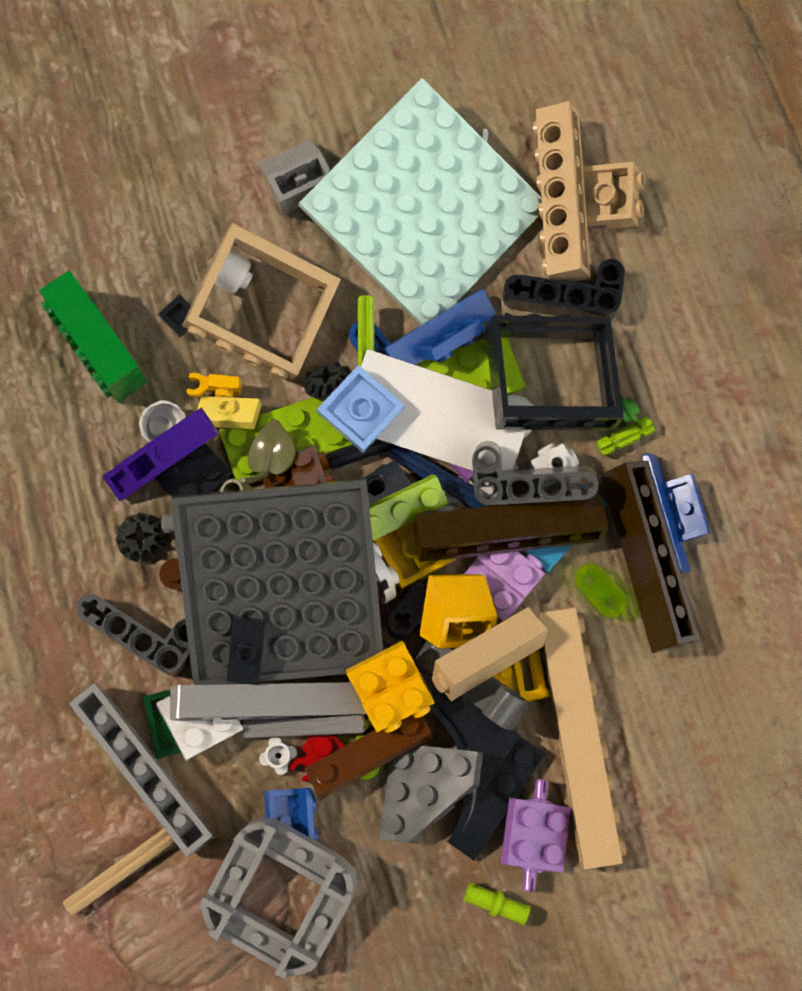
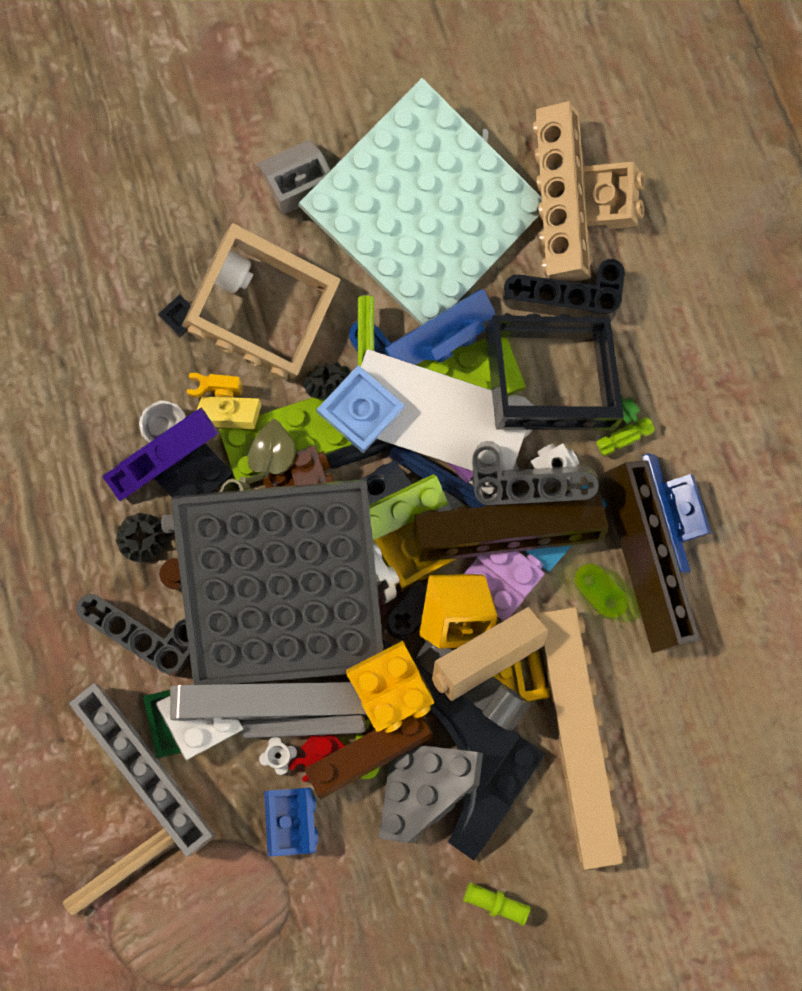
green brick [38,270,148,403] -> none
light grey plate [200,817,357,978] -> none
black plate [227,616,266,685] -> none
medium lavender plate [501,779,571,892] -> none

